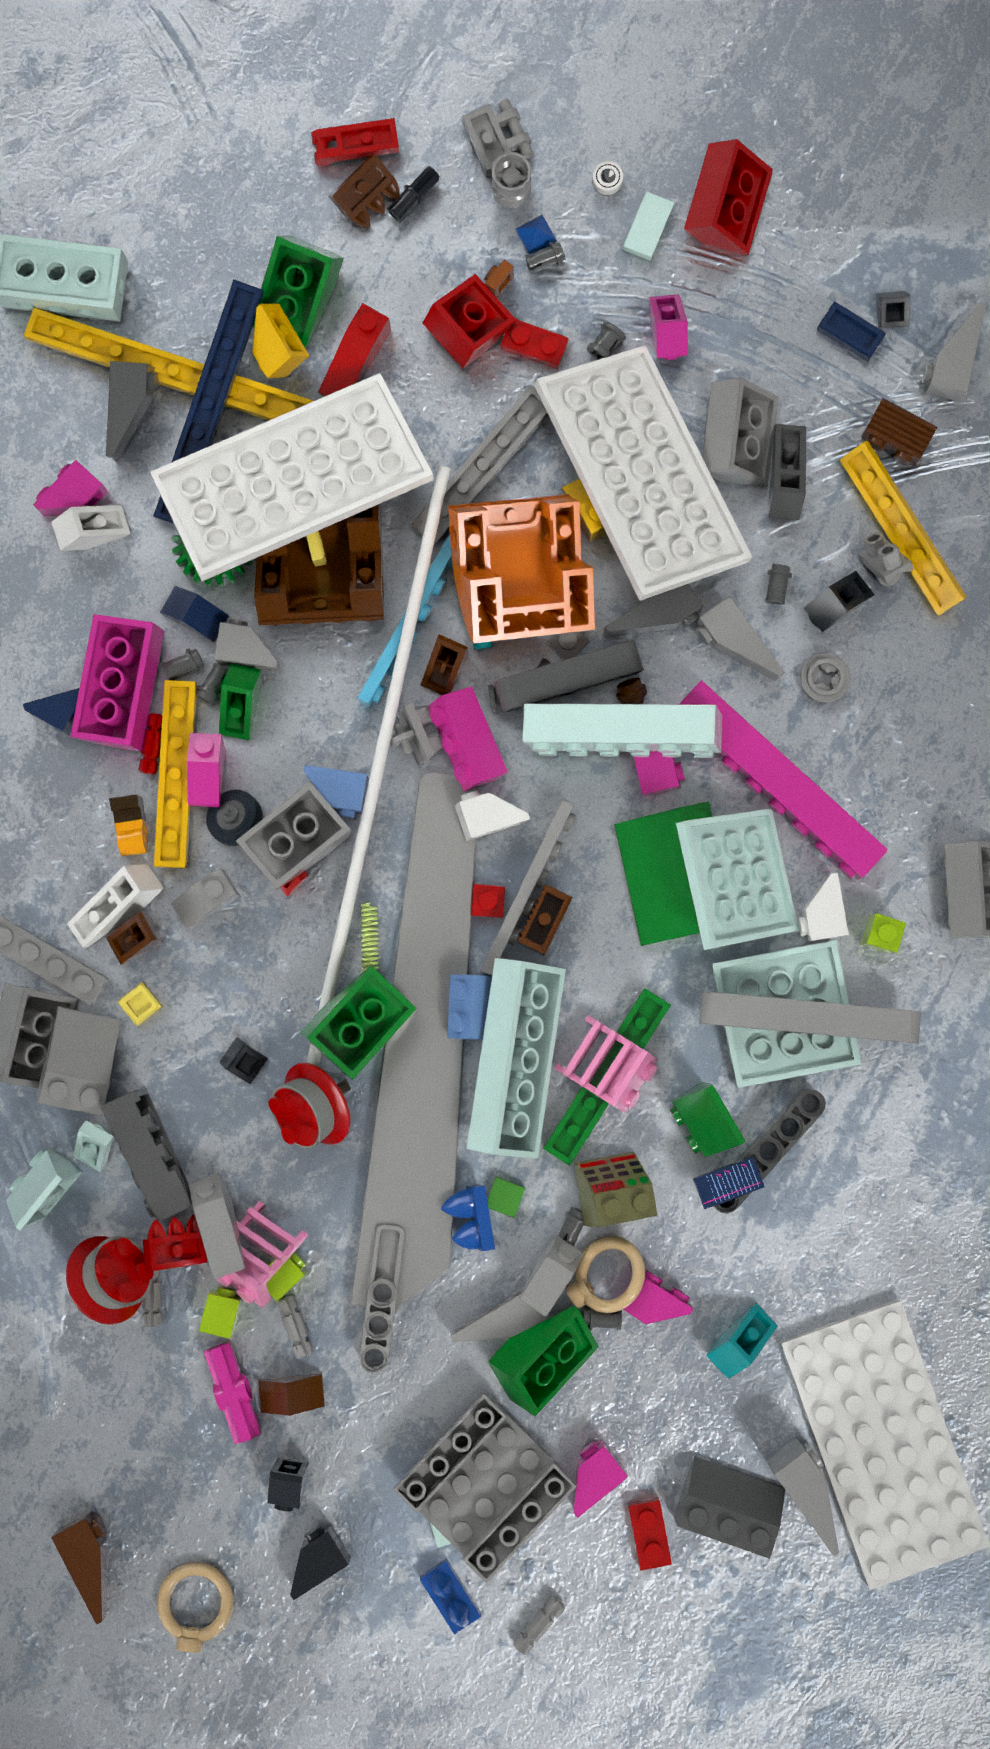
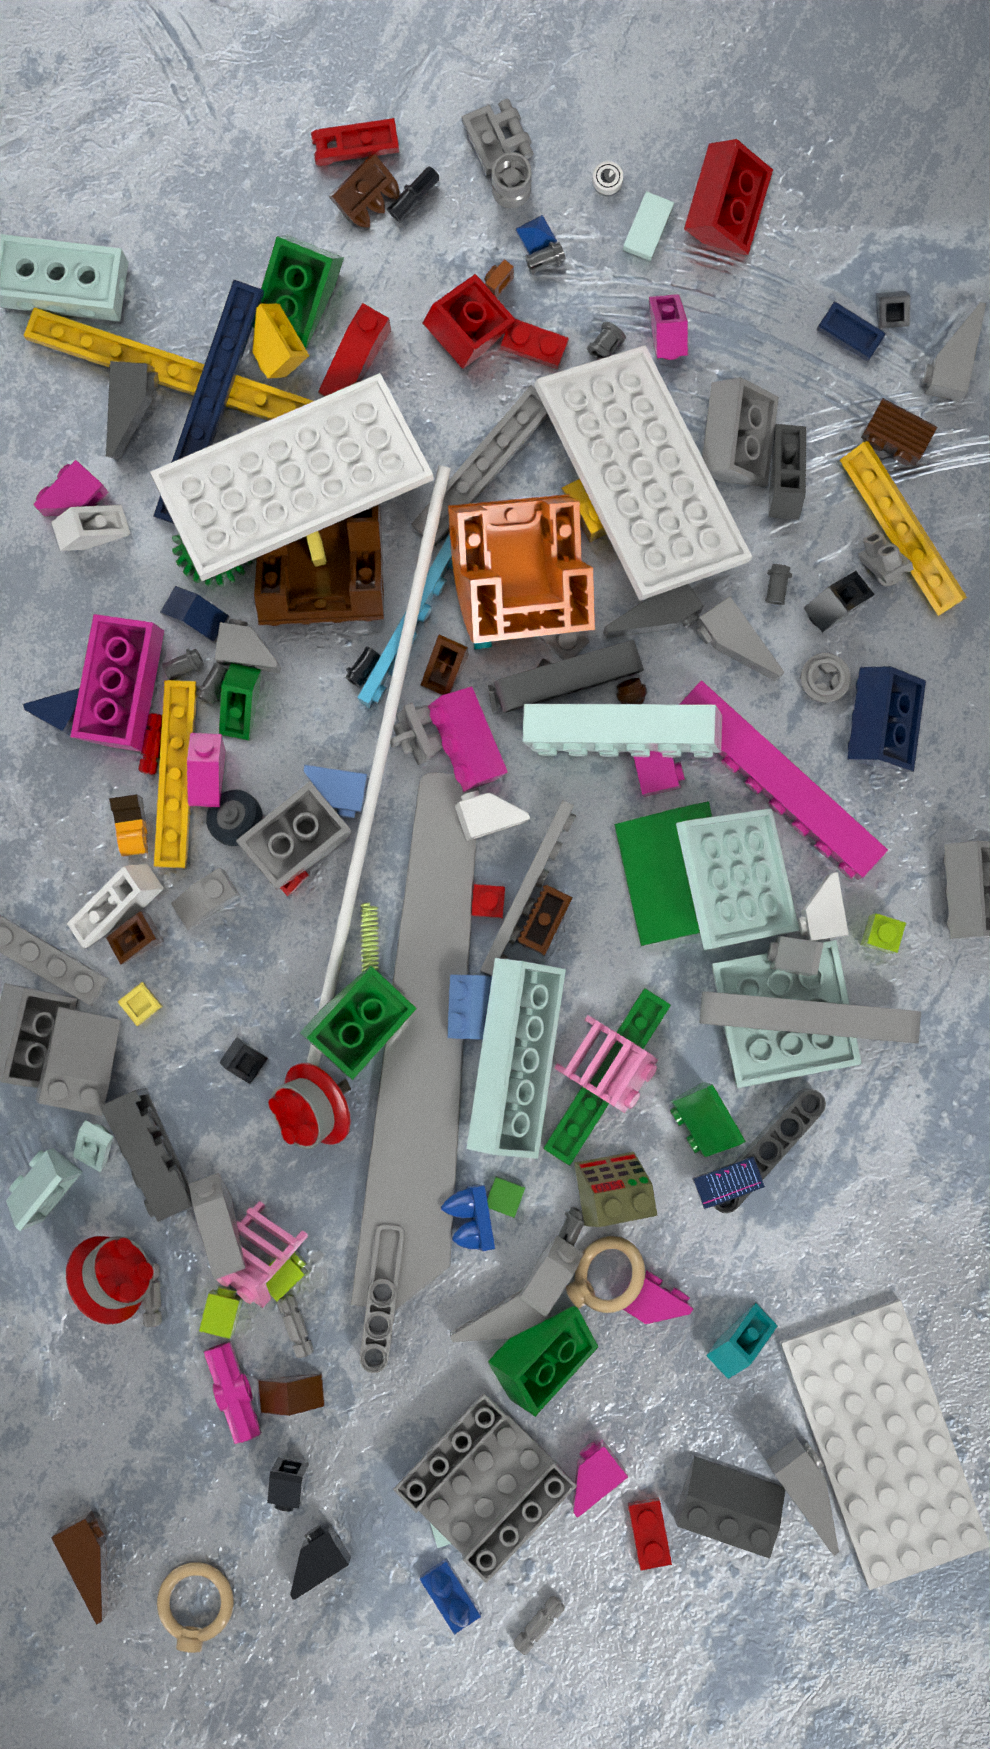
red plate [142,1214,208,1272] -> none
dark grey pin [582,1307,622,1331] -> none
none -> black pin [345,646,381,688]
none -> light grey slope [767,936,824,976]
none -> dark blue slope [847,666,926,772]

